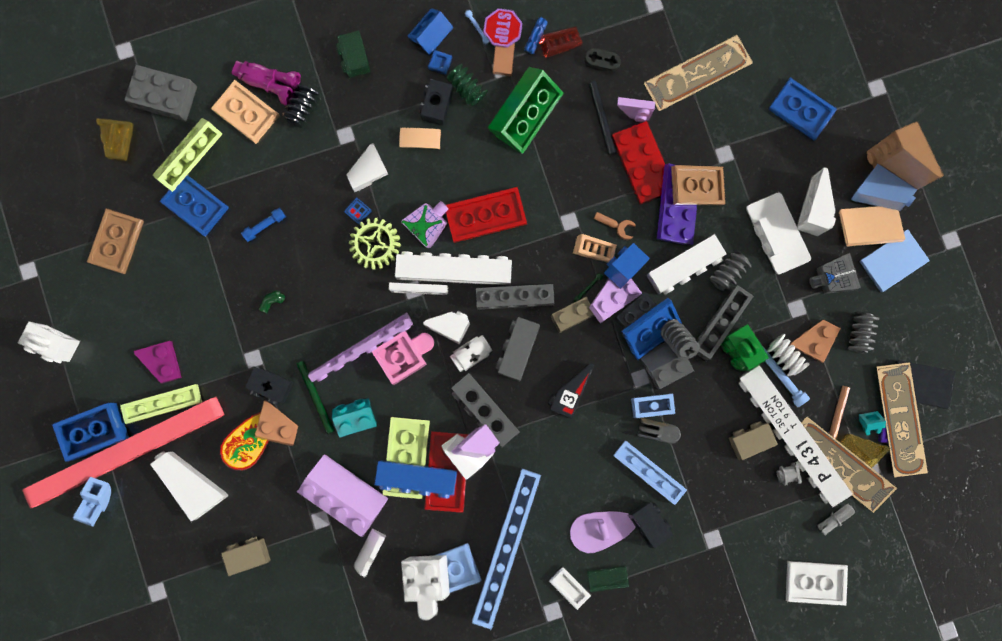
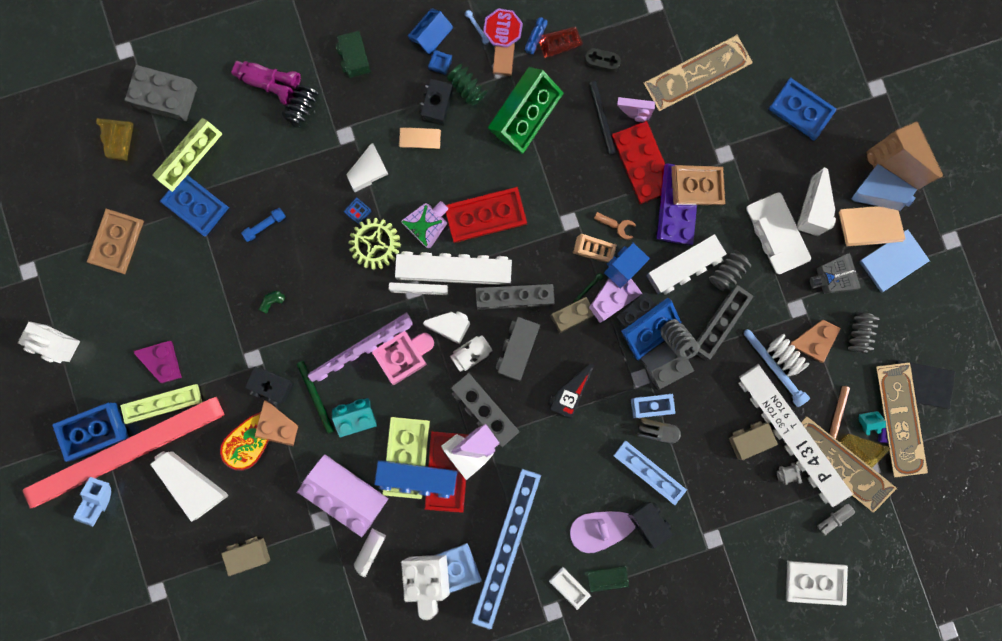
light nougat tile [211,80,279,144] -> none
green brick [720,324,769,372] -> none

